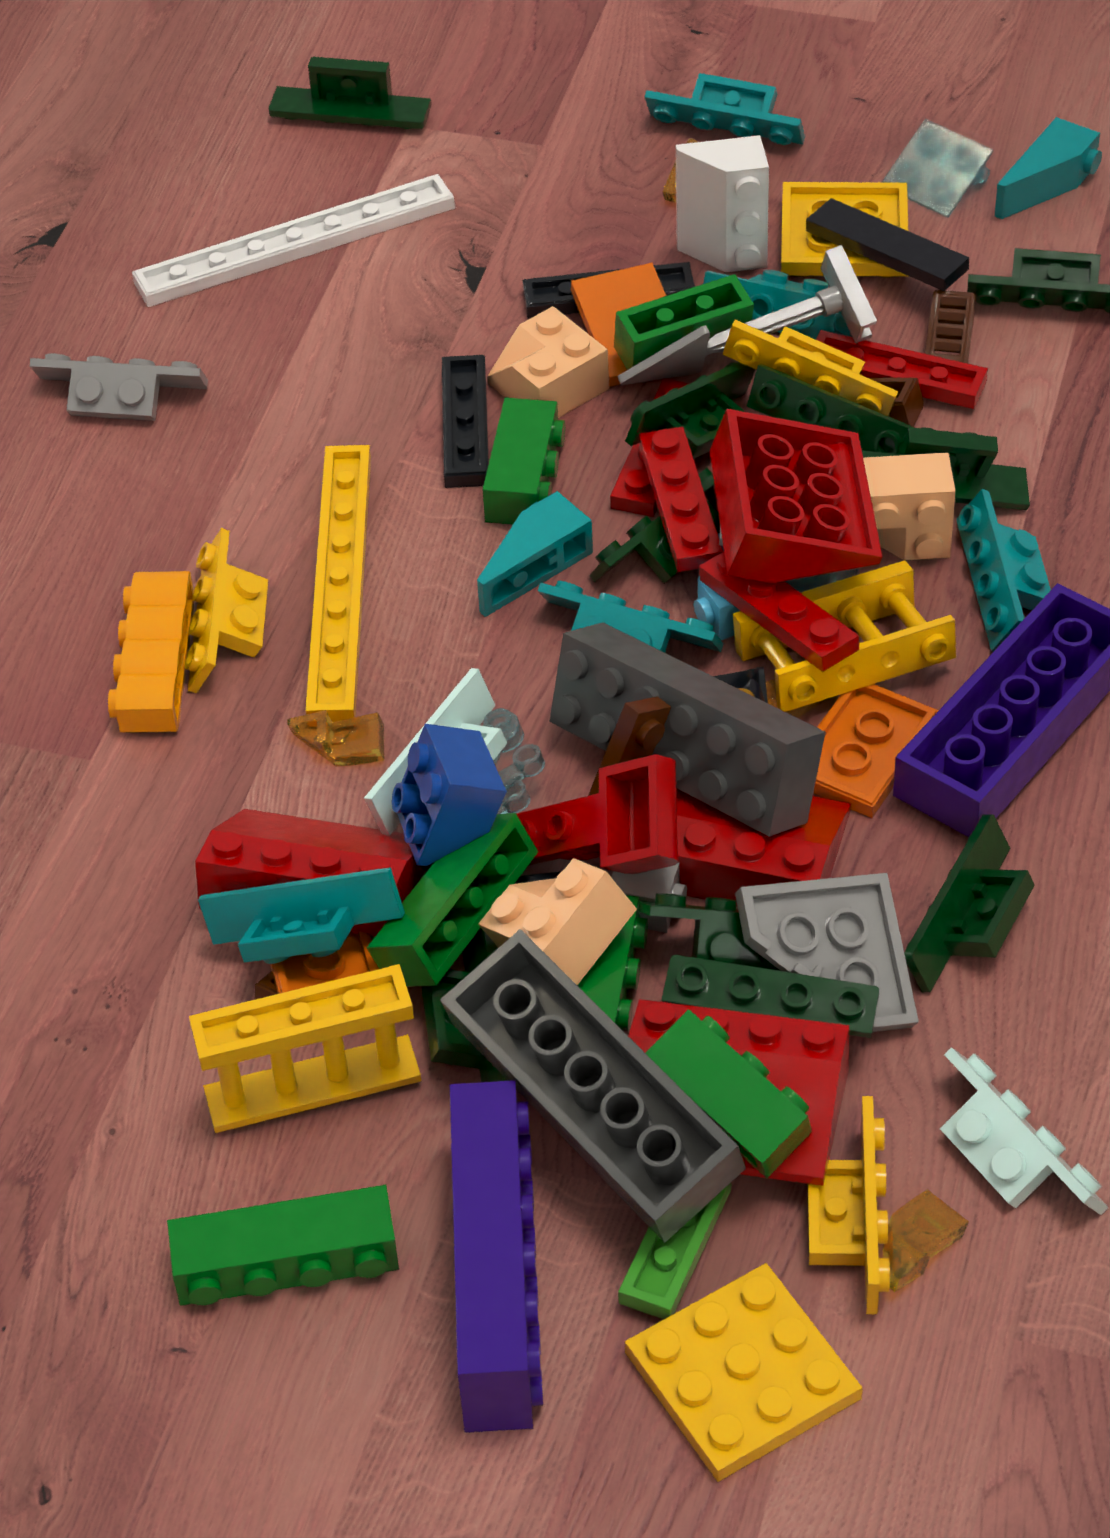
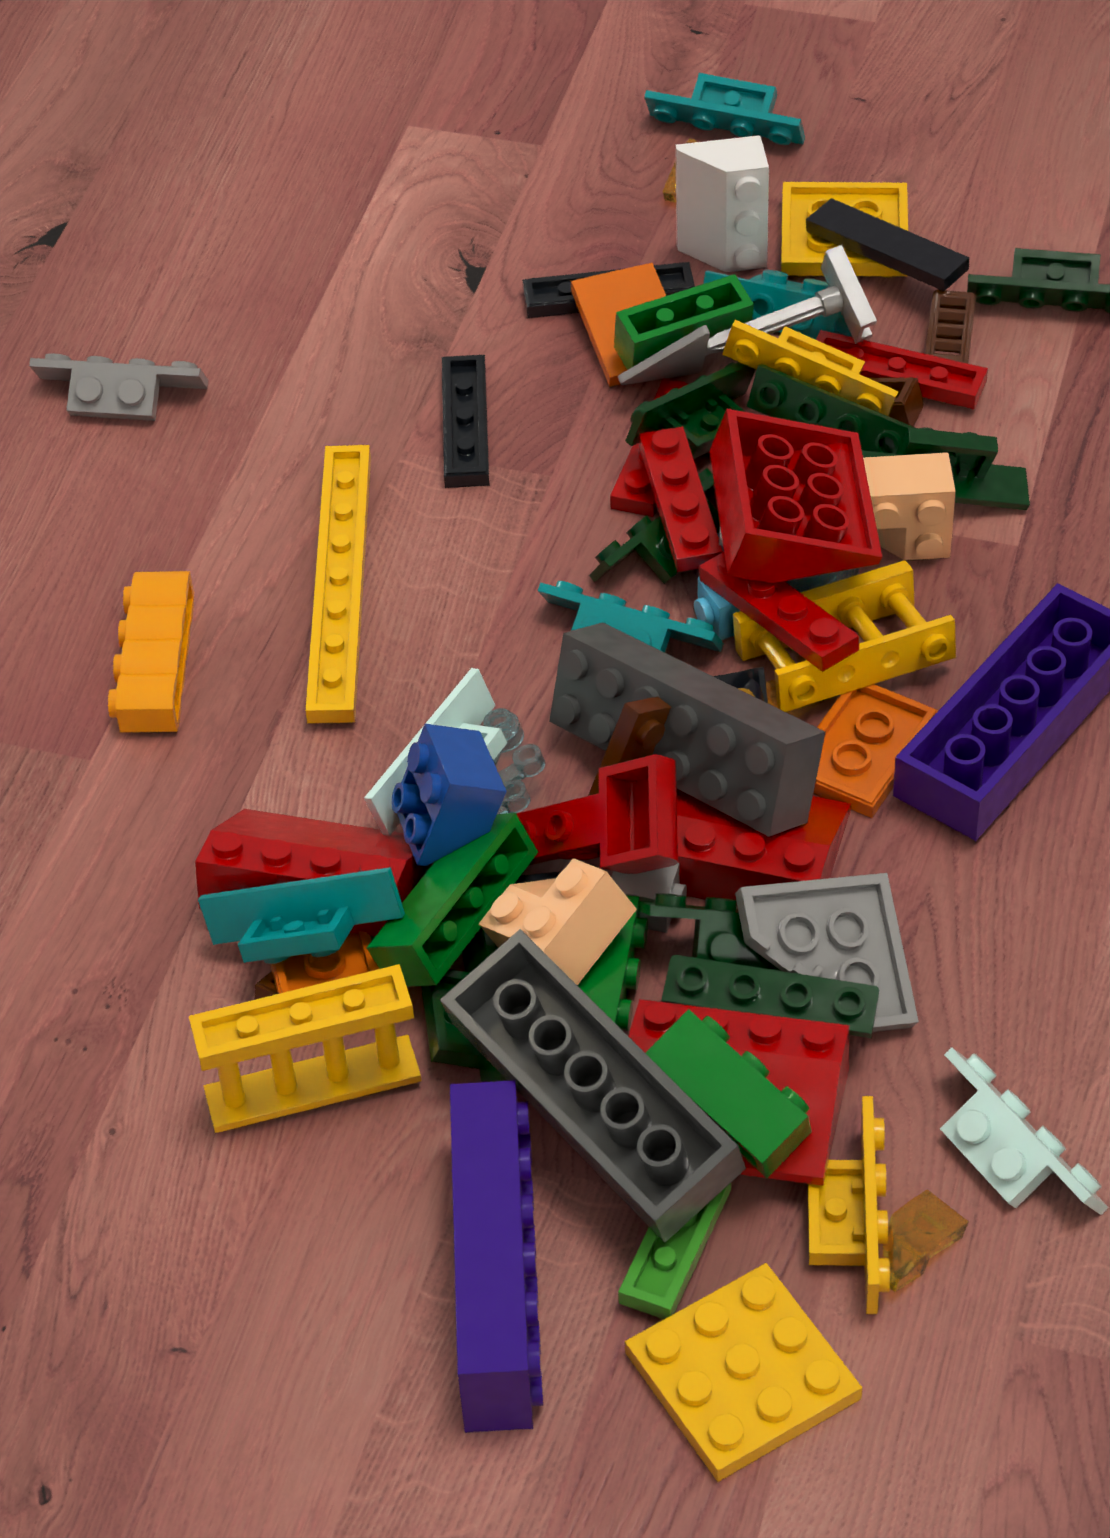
white tile [132,174,455,307] -> none
green brick [167,1185,399,1306] -> none
yellow bracket [185,528,268,693] -> none
dark green bracket [268,56,432,129] -> none
clear yellow slope [287,710,384,766] -> none
teal slope [477,491,593,617] -> none
green brick [483,398,566,525] -> none
light nougat slope [487,306,609,418] -> none
clear light blue hinge [882,119,994,218] -> none
dark green bracket [904,814,1035,992] -> none
teal bracket [956,489,1051,652] -> none
teal slope [994,117,1102,219] -> none

